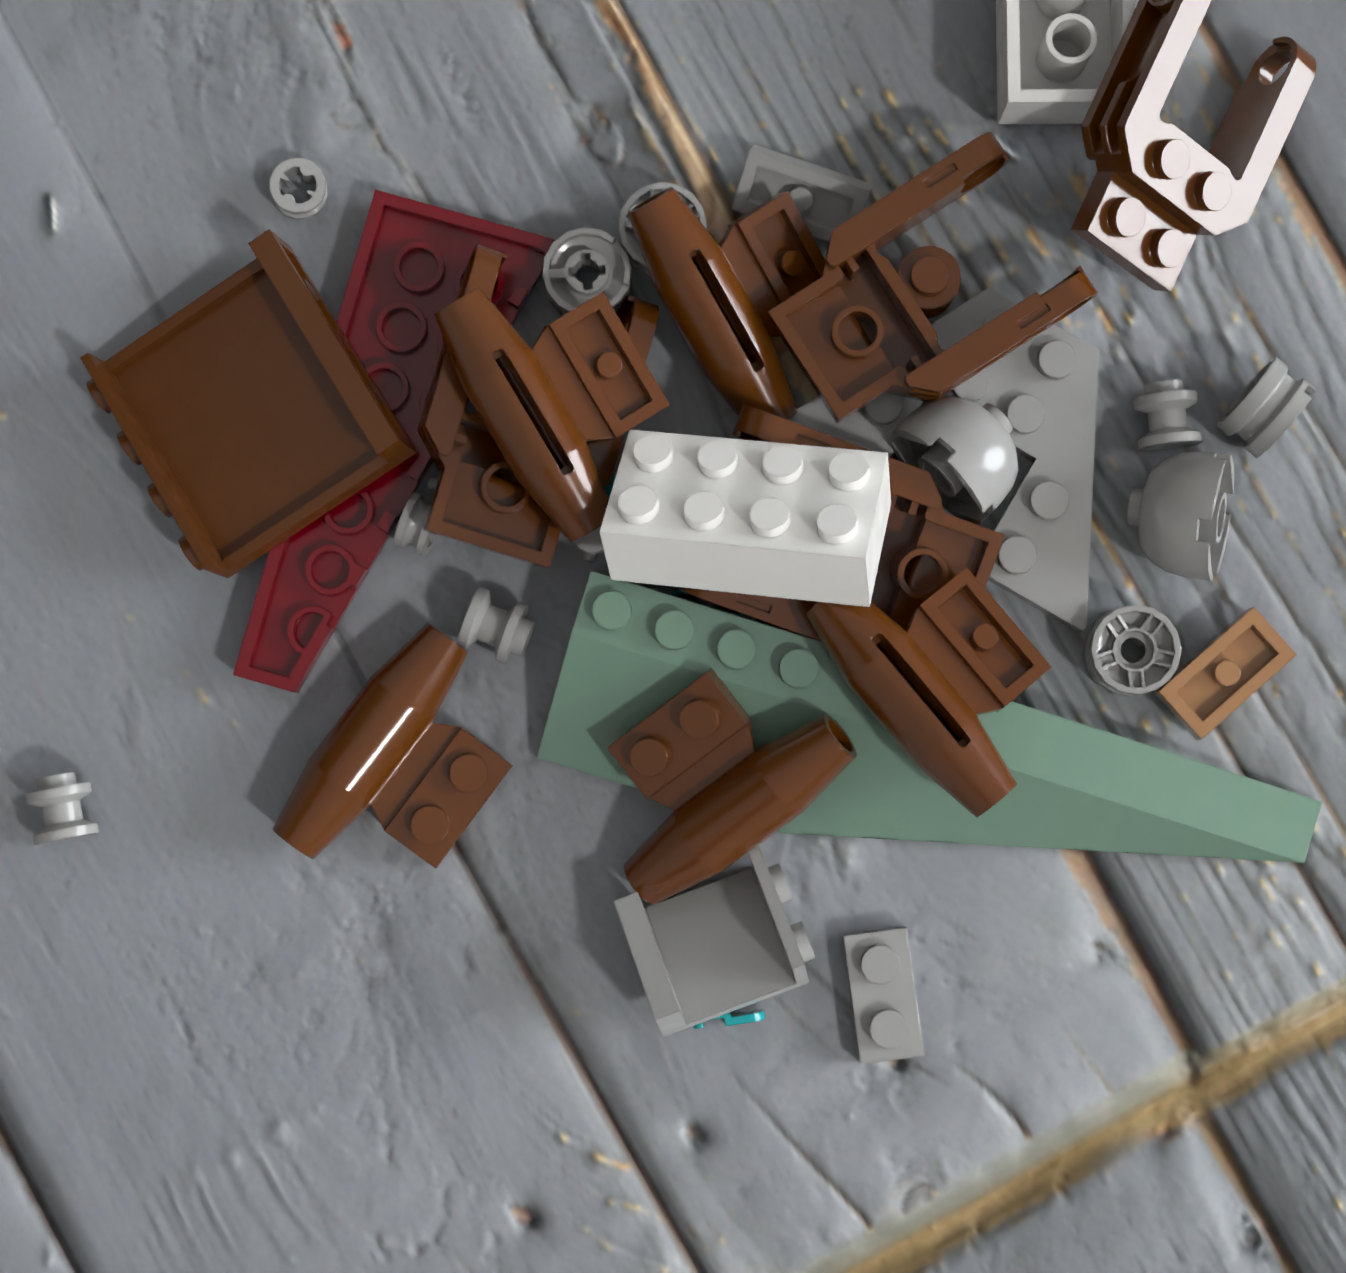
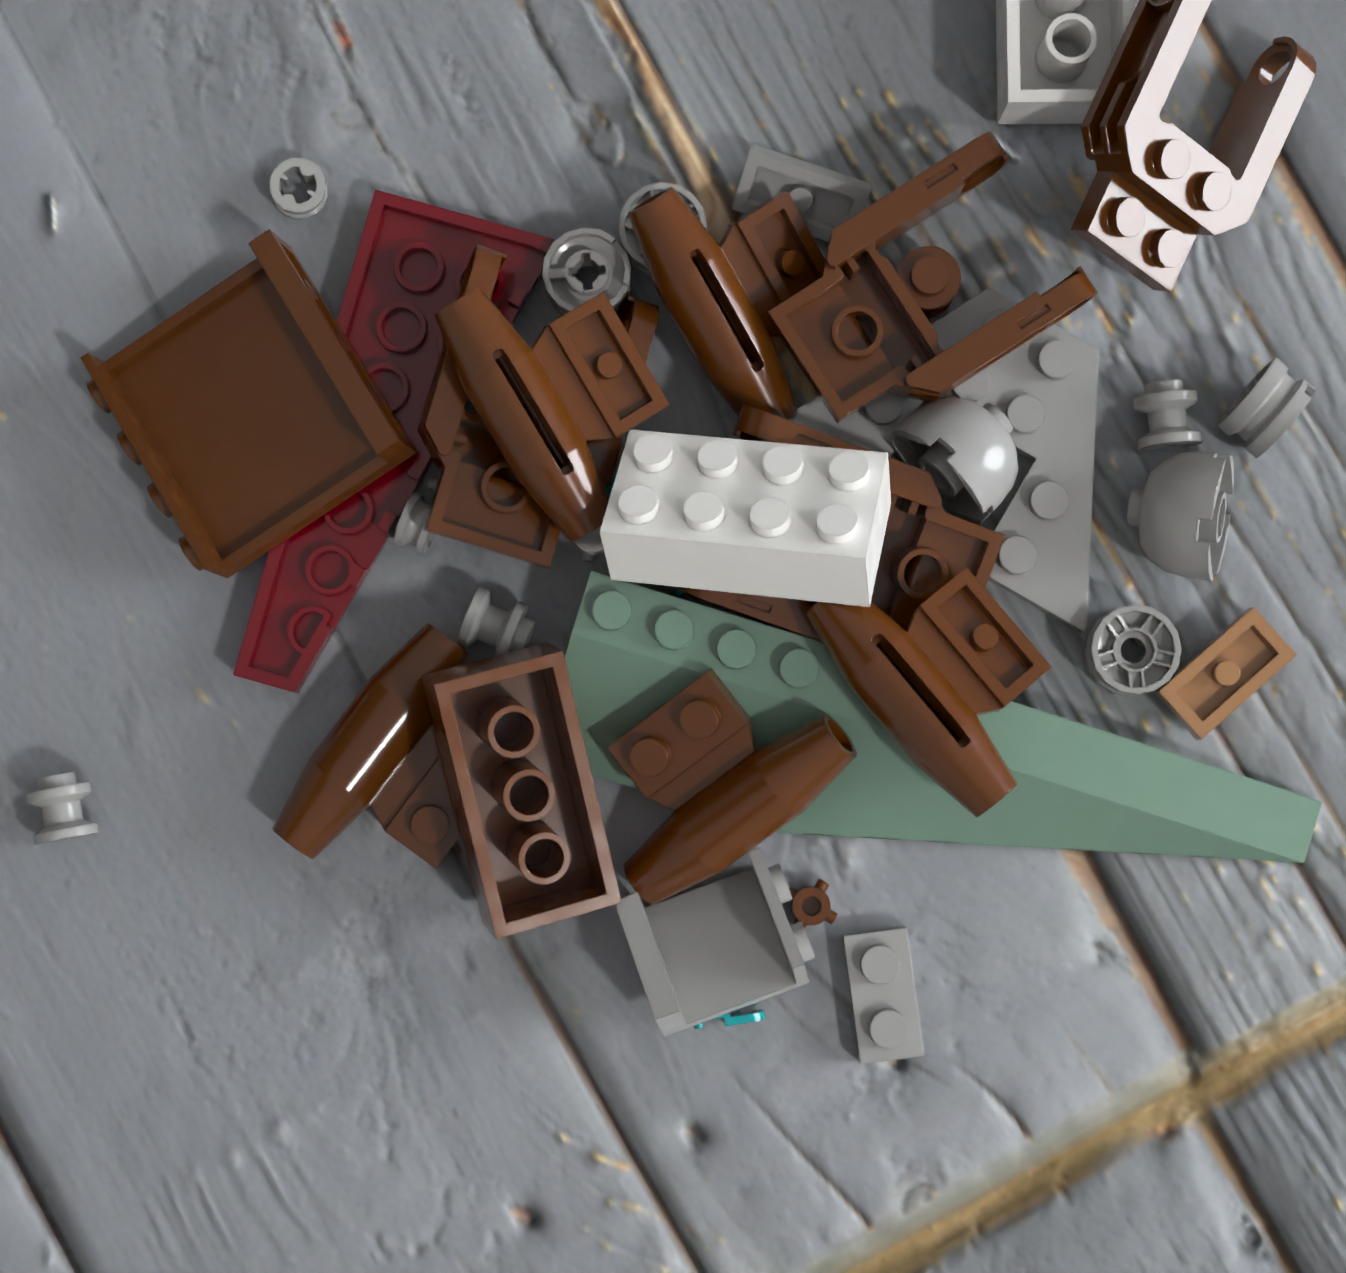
none -> reddish brown brick [421,642,622,939]
none -> reddish brown piece [789,879,837,928]

